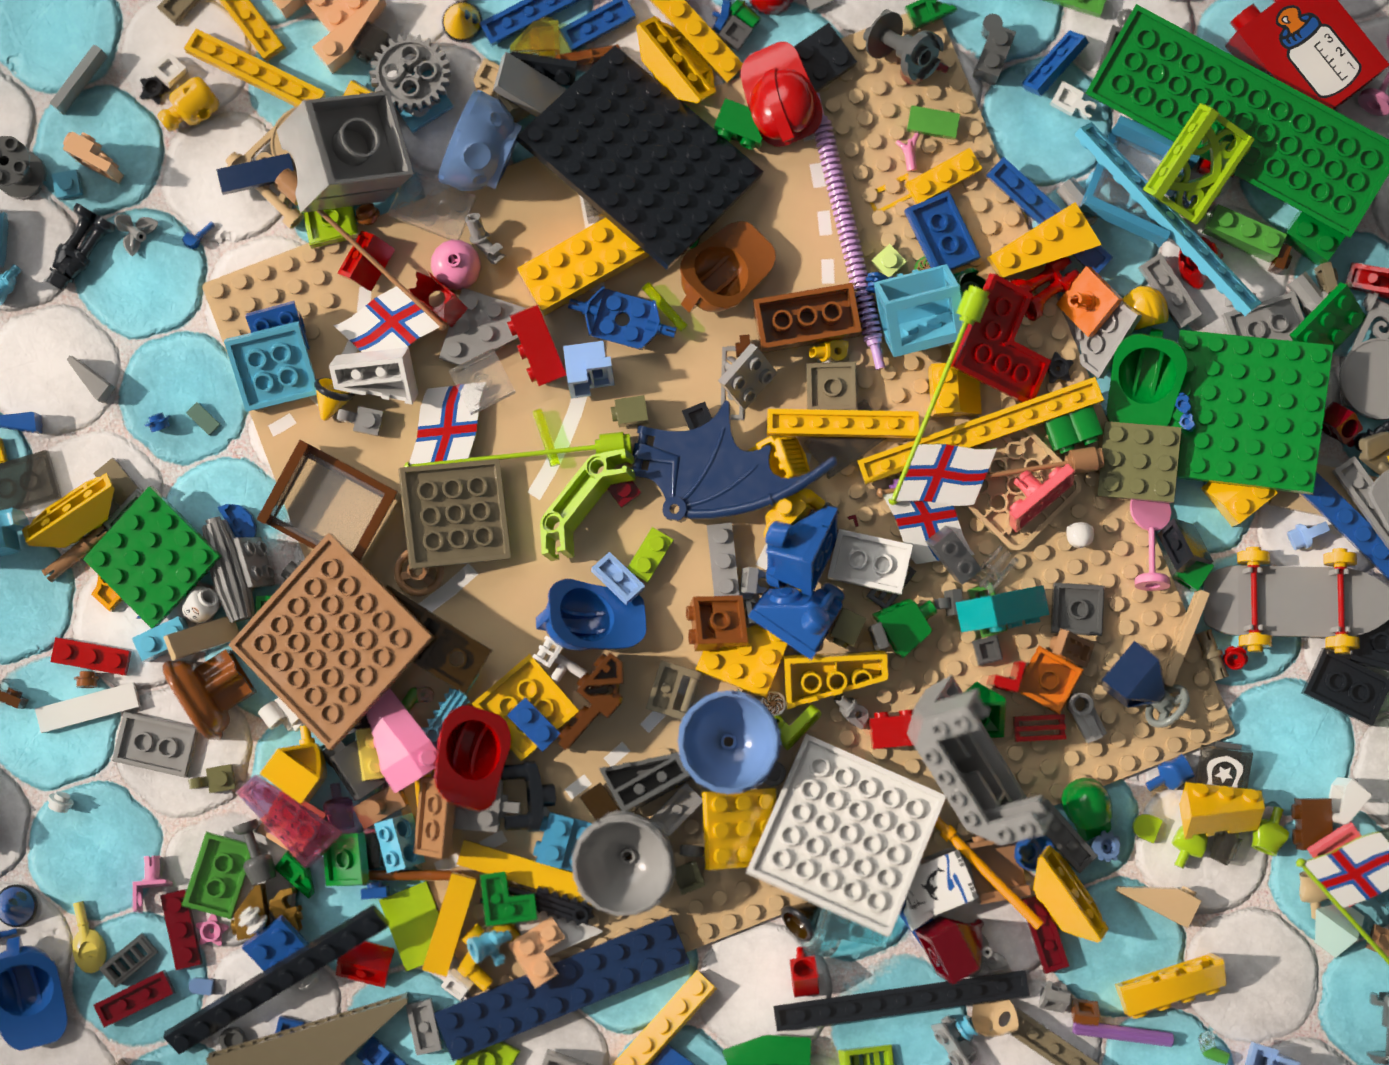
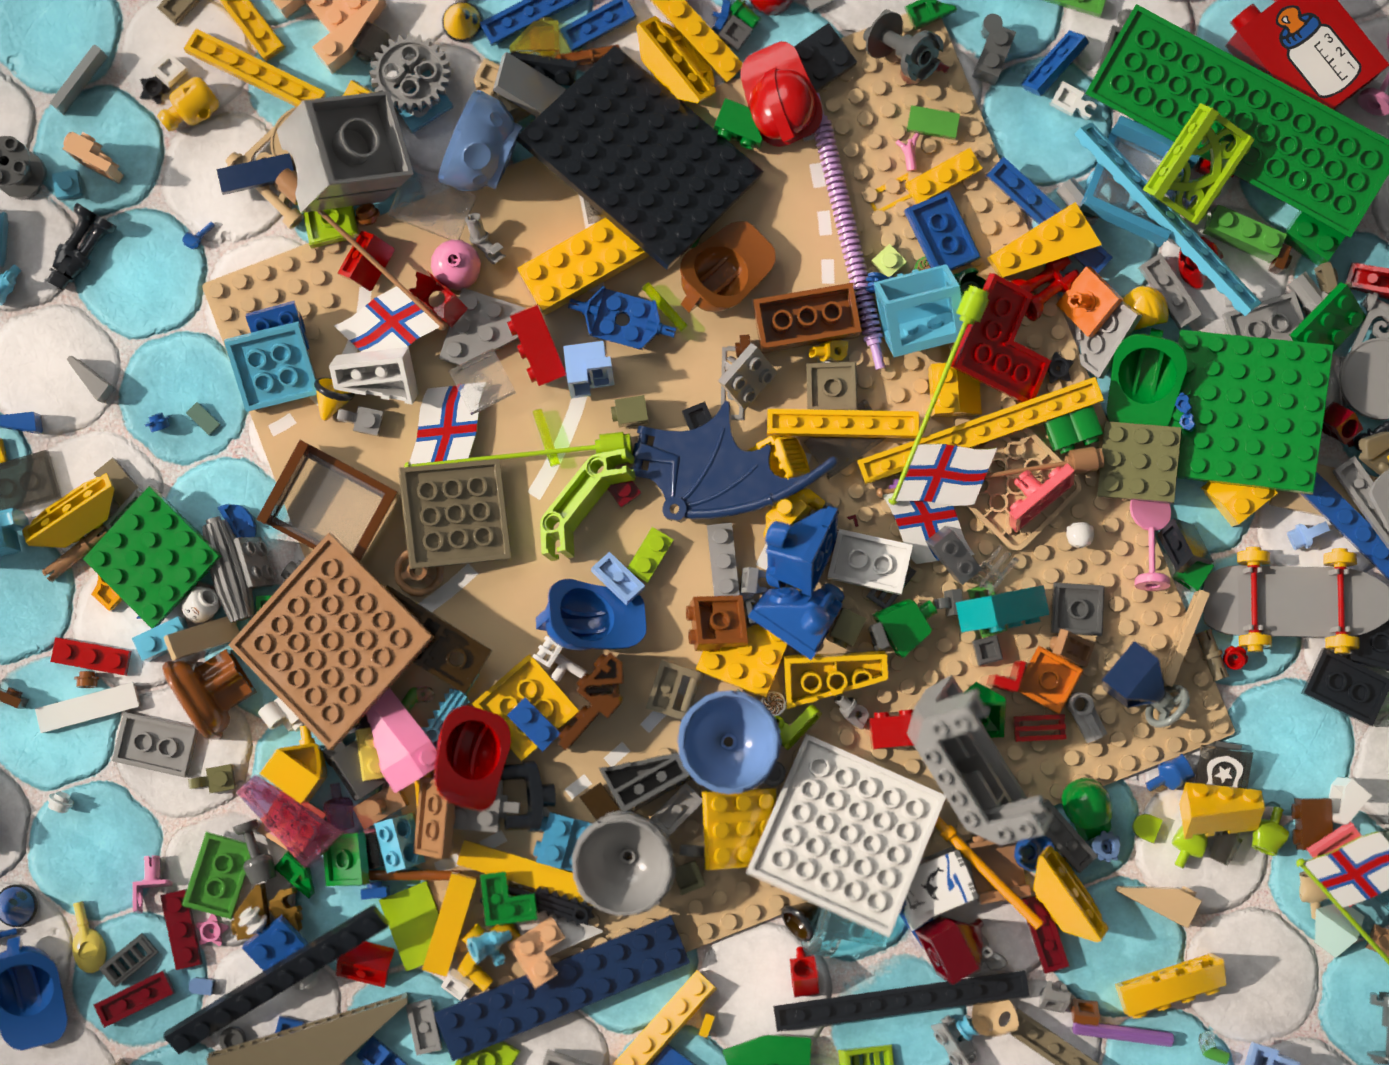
light grey plant [114,214,158,256] -> none
none -> yellow piece [699,1012,715,1038]

